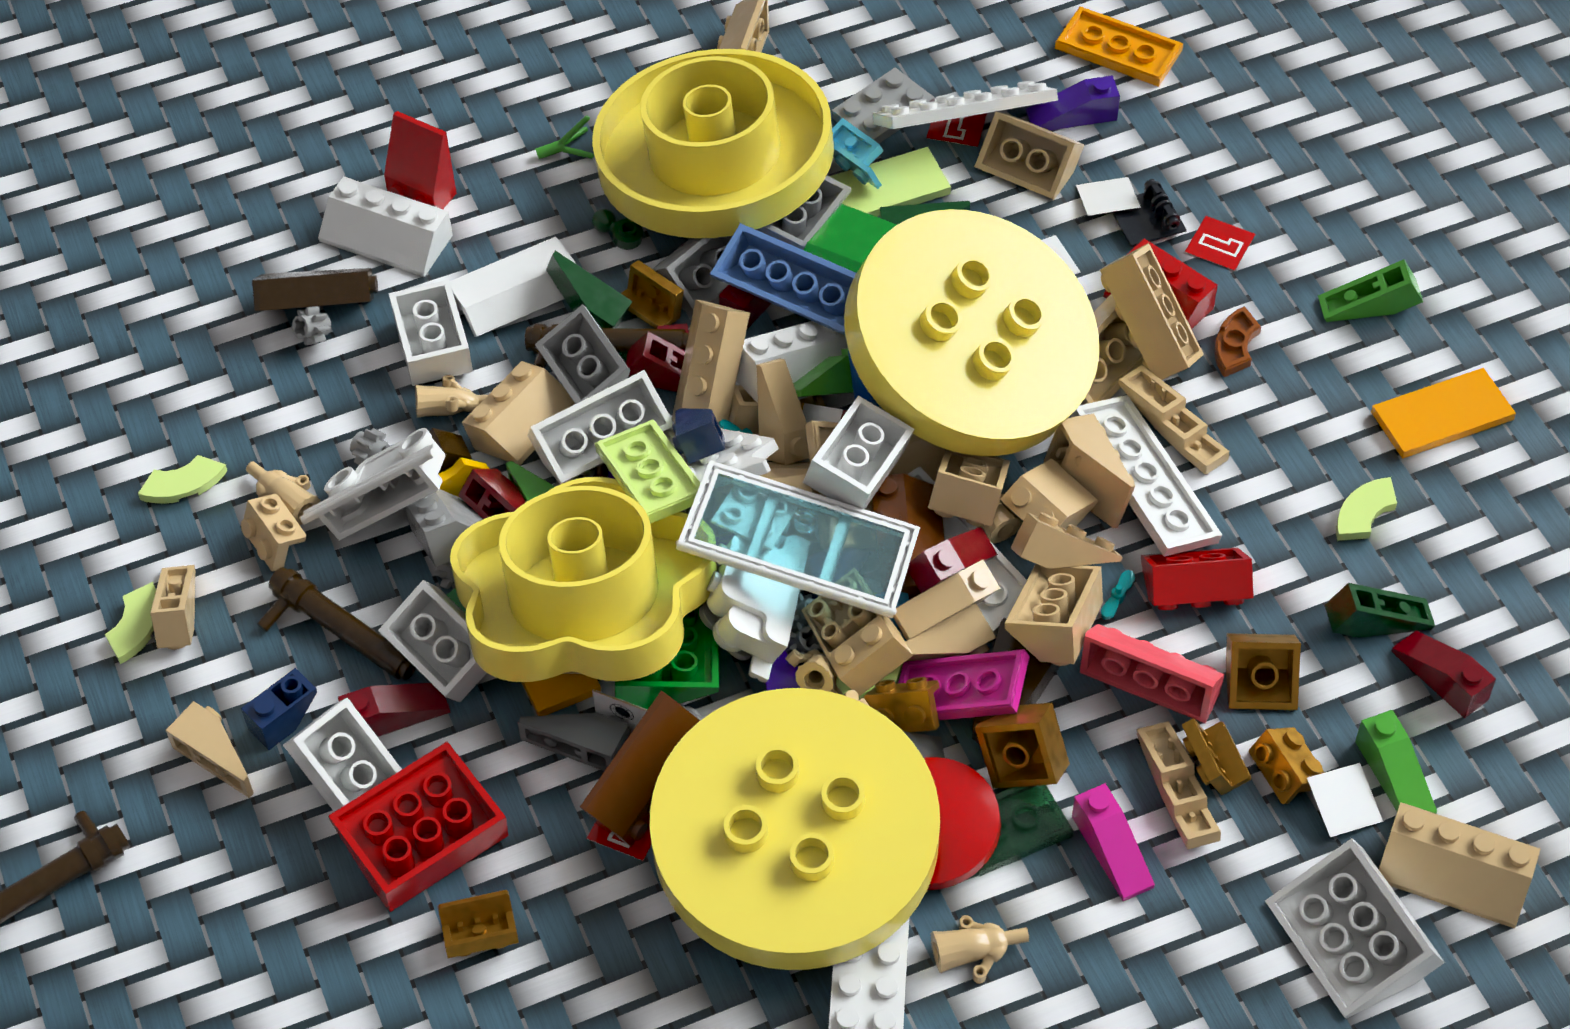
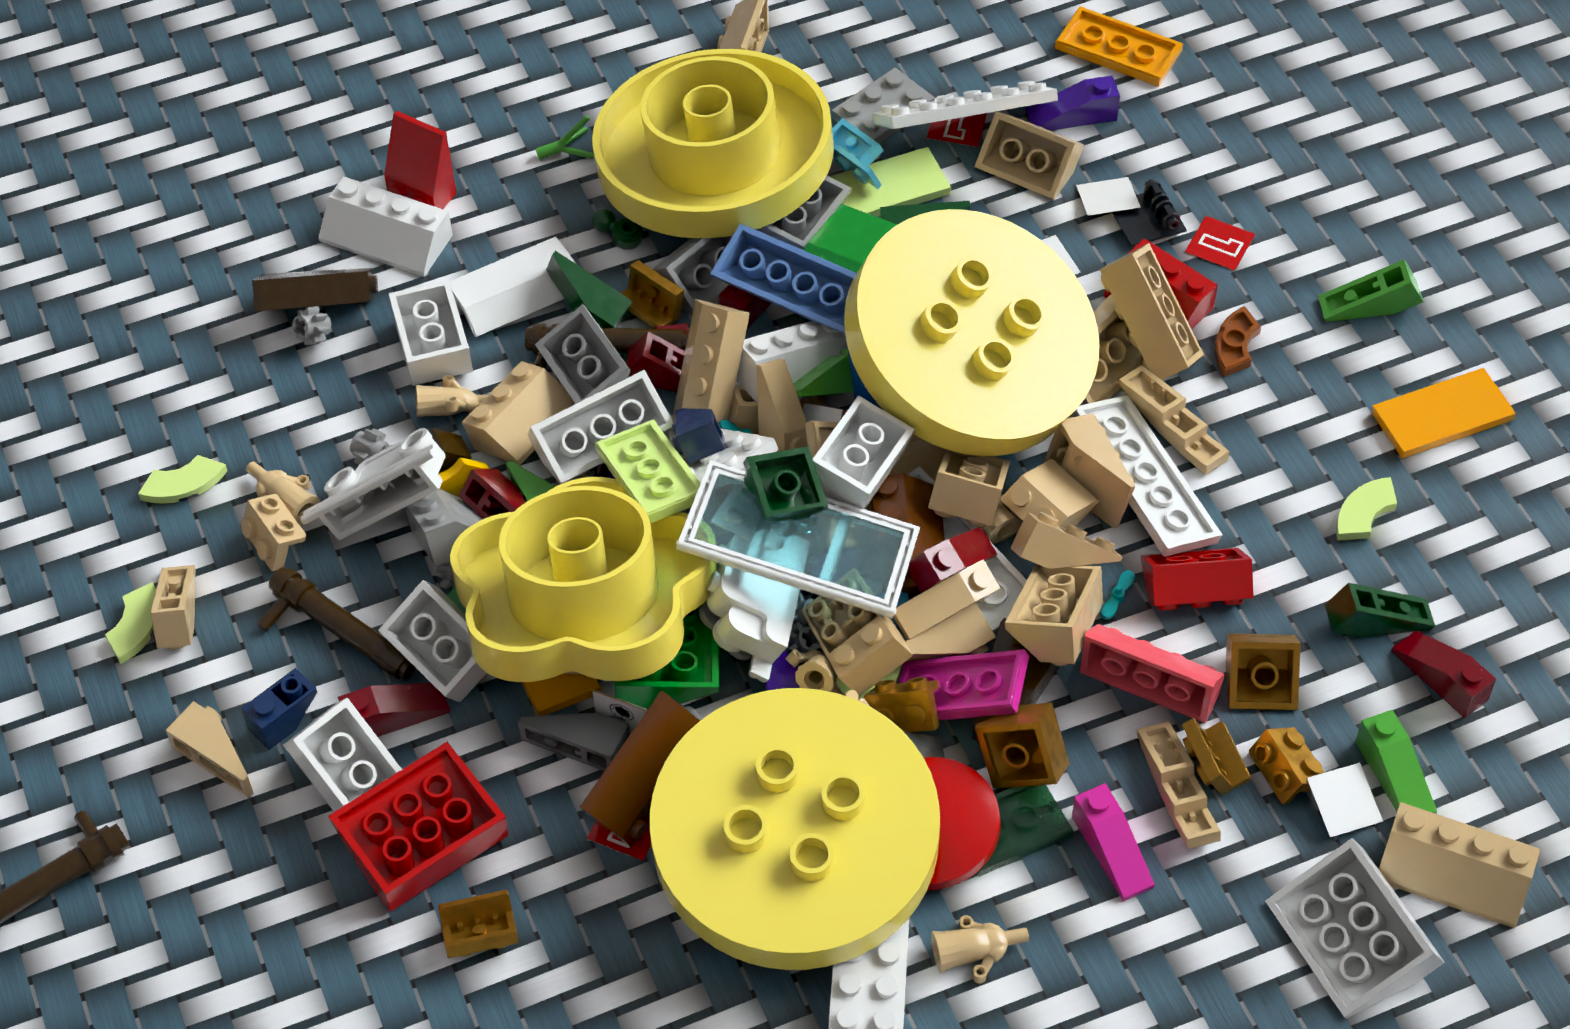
none -> dark green slope [743,446,829,523]

